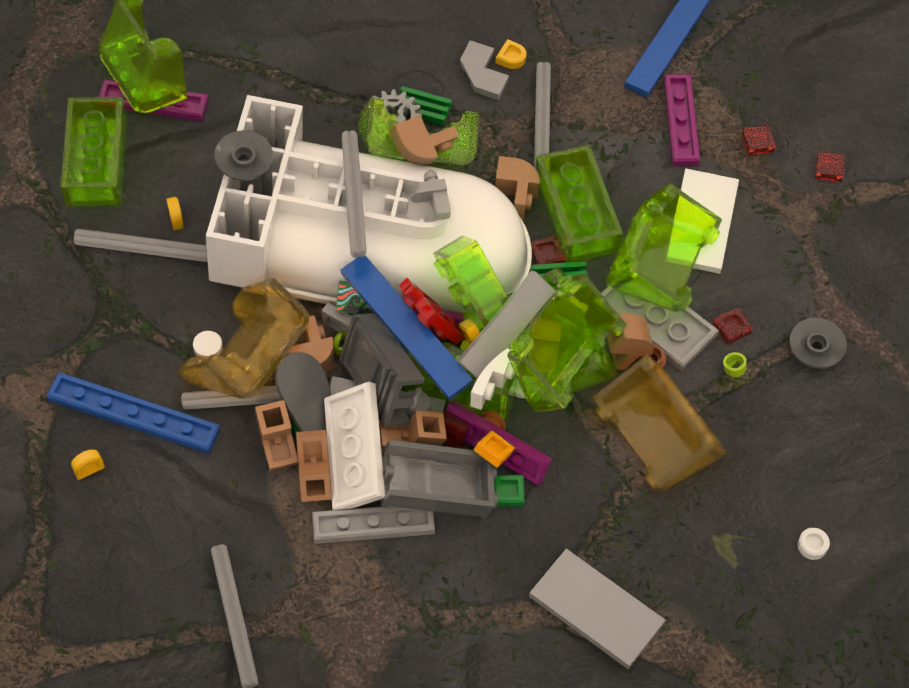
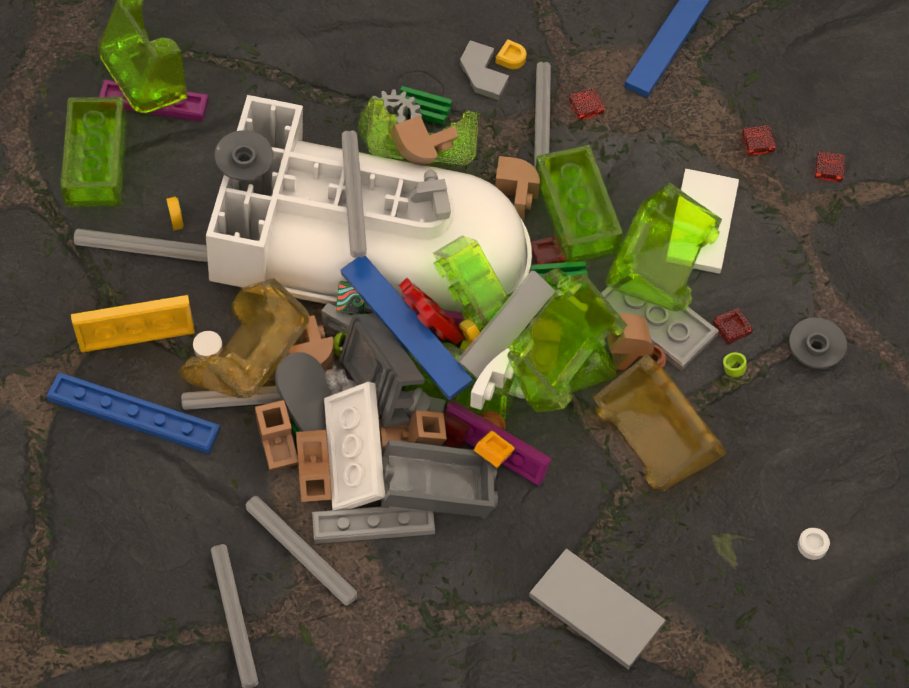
yellow tile [71,450,105,480] -> none
green tile [494,475,524,507] -> none
magenta tile [663,74,700,166] -> none
none -> yellow tile [71,295,195,352]
none -> light grey axle [246,496,357,606]
none -> clear plate [325,365,348,393]
none -> clear red tile [569,88,604,121]

